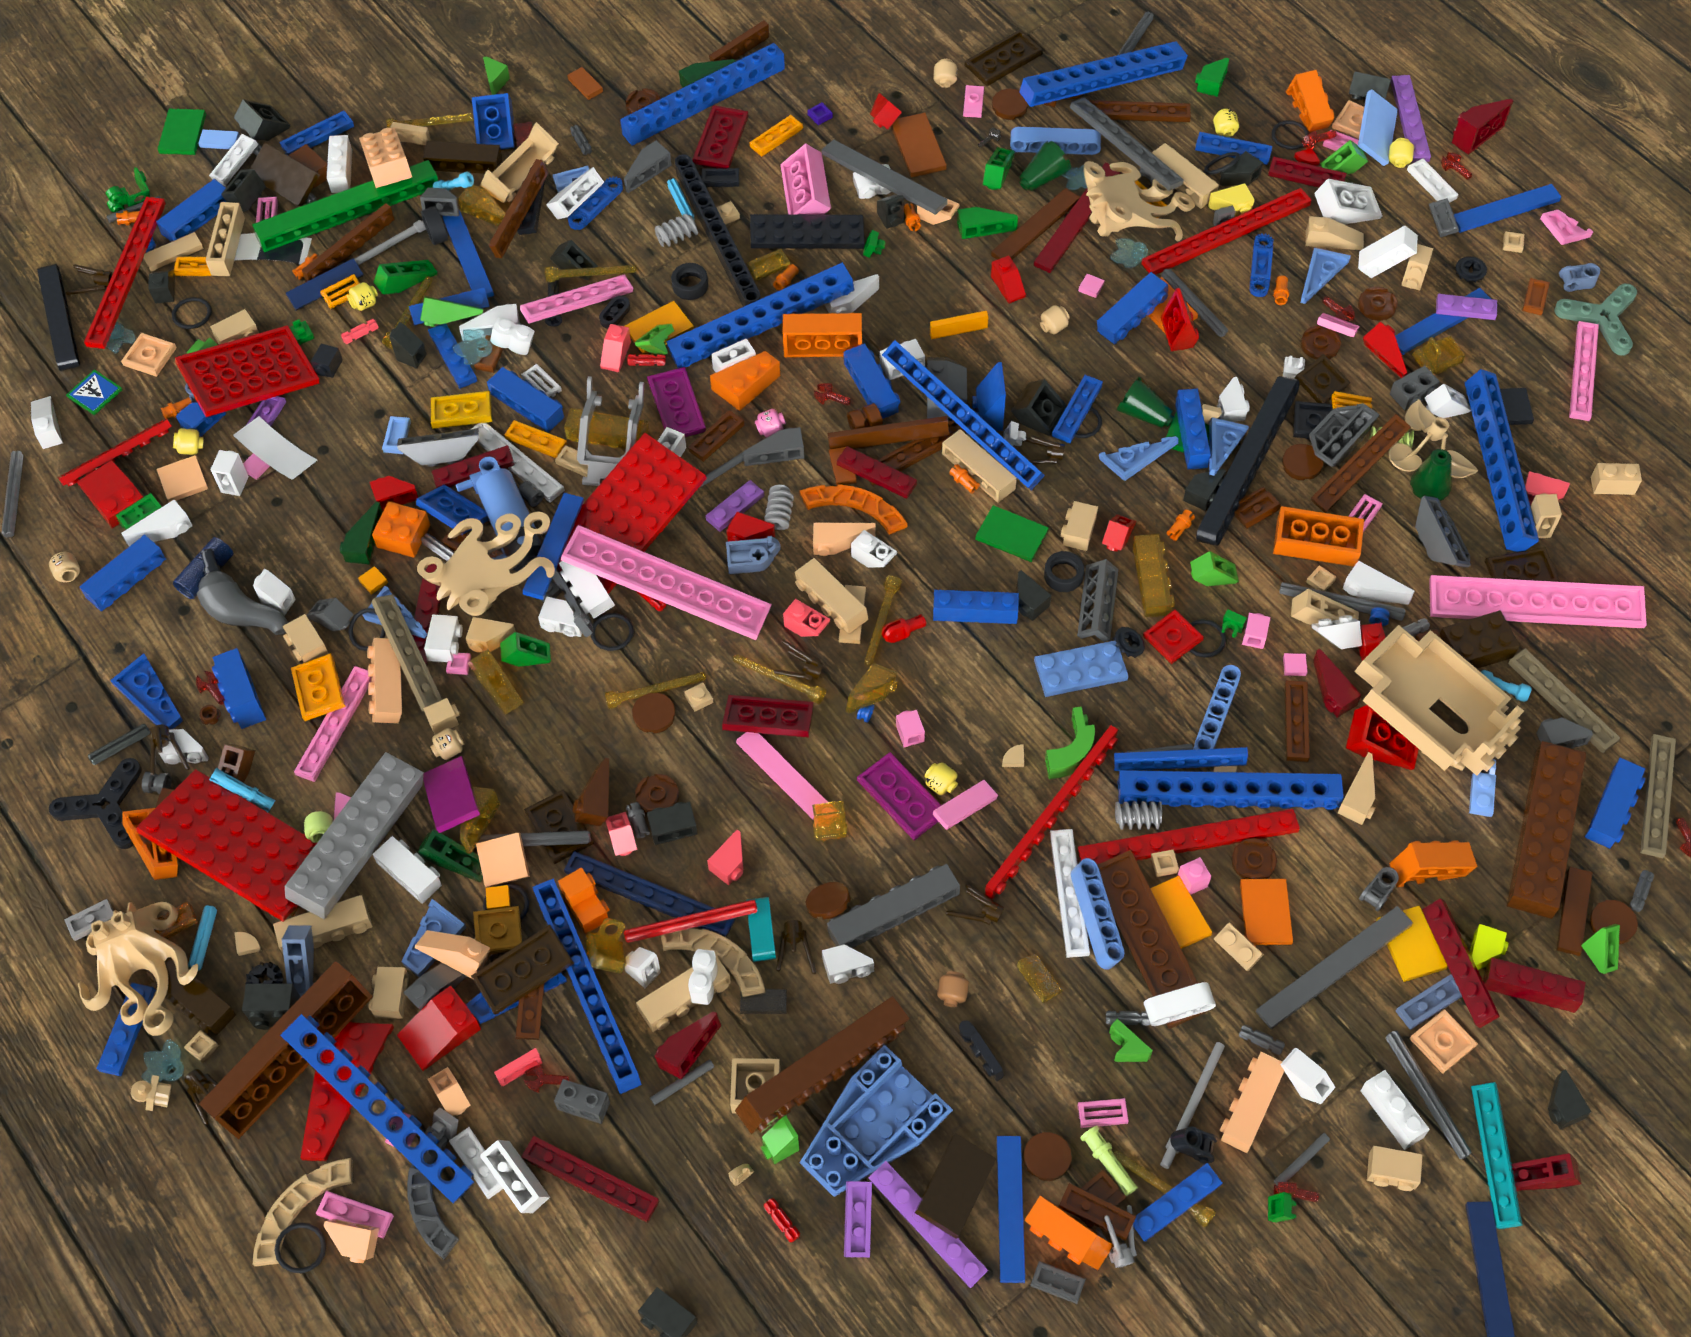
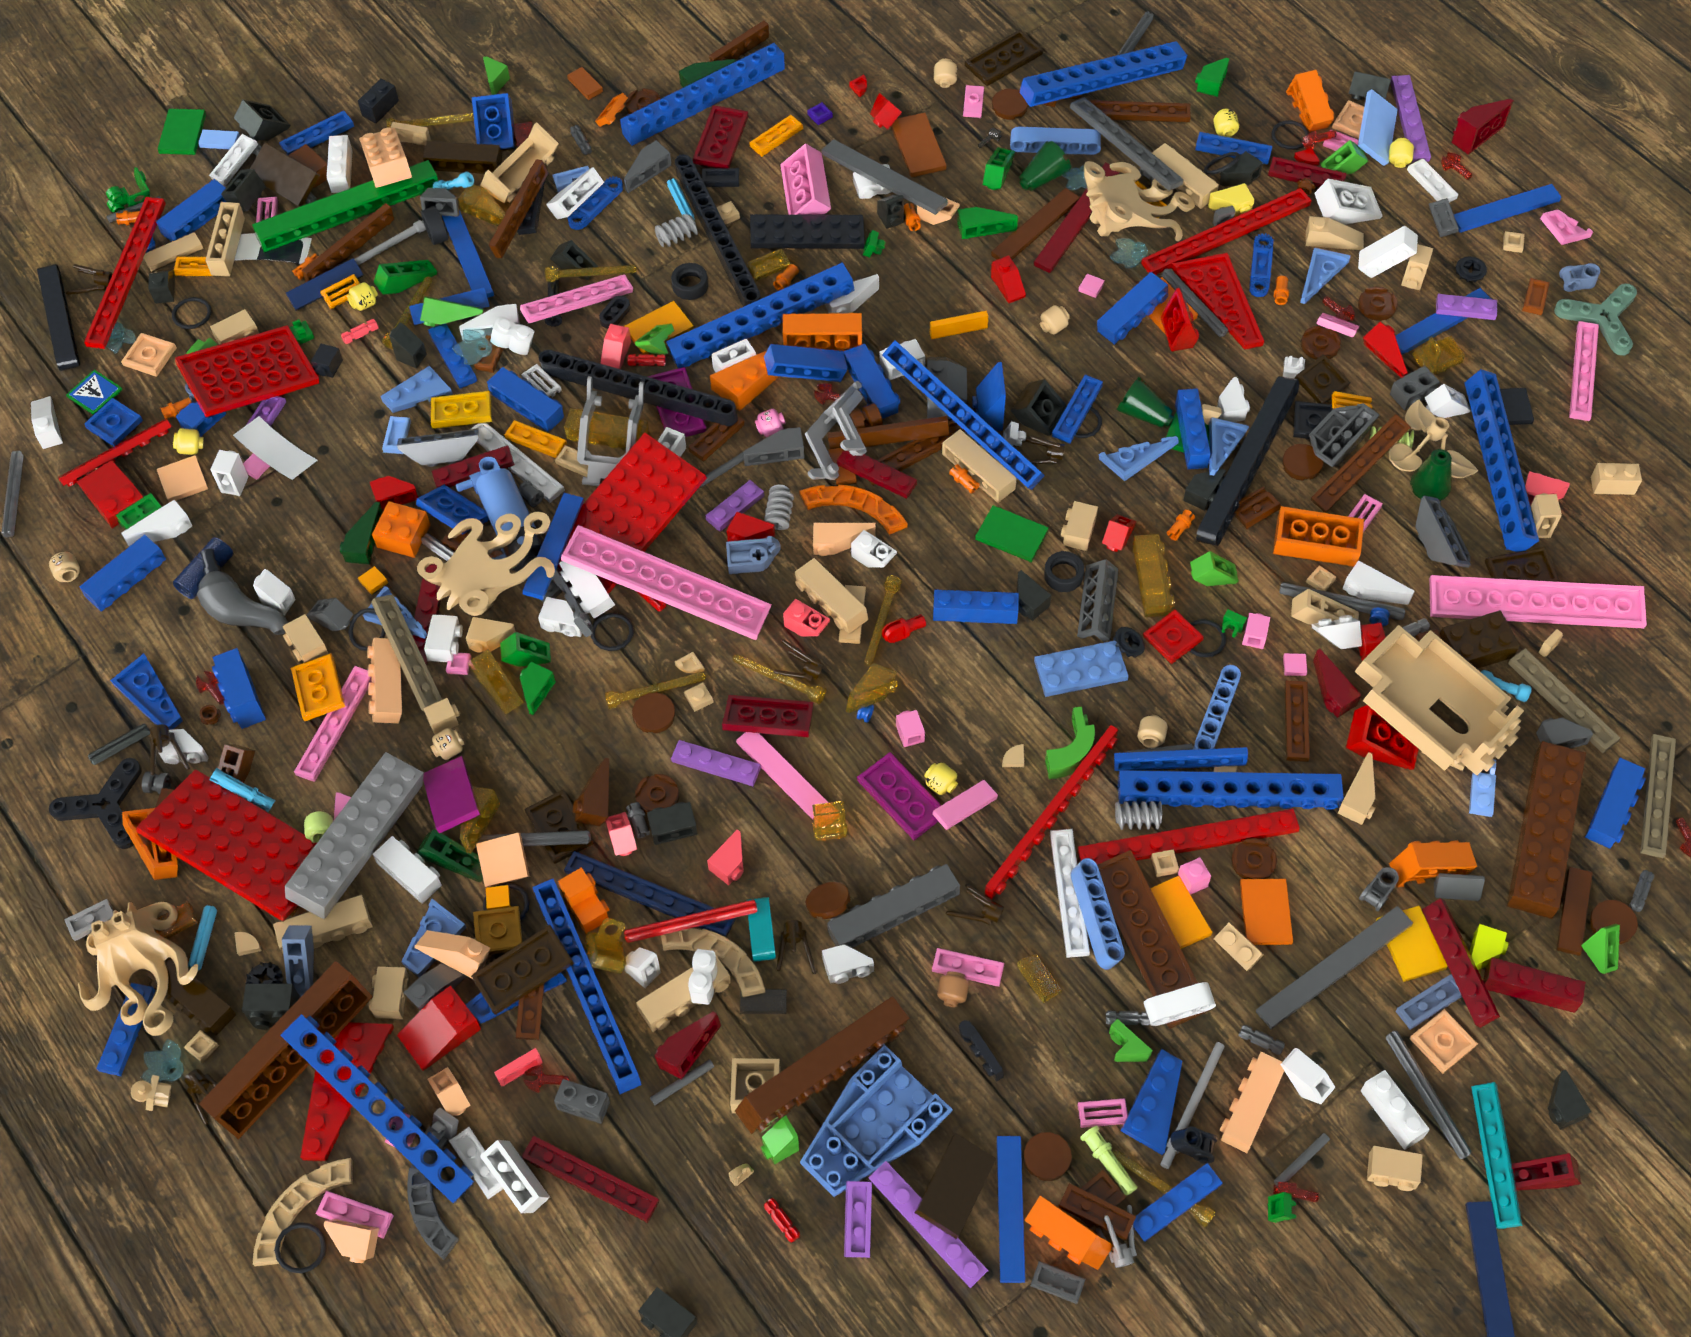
none -> blue plate [84,398,143,446]
none -> black brick [358,79,399,123]
none -> medium blue wing [381,366,453,413]
none -> green slope [520,662,555,715]
none -> black beam [538,350,738,426]
none -> orange plate [595,93,628,127]
none -> medium lavender plate [671,740,761,786]
none -> tan tile [675,652,704,674]
none -> blue brick [764,344,848,382]
none -> light grey piece [805,381,867,480]
none -> red tile [849,75,867,97]
none -> bright pink tile [932,948,1004,987]
none -> blue wing [1120,1049,1182,1155]
none -> tan head [1137,715,1168,748]
none -> red wing [1172,253,1264,350]
none -> reddish brown plate [1297,178,1315,195]
none -> dark grey slope [1434,873,1485,901]
none -> tan tile [1539,629,1563,657]

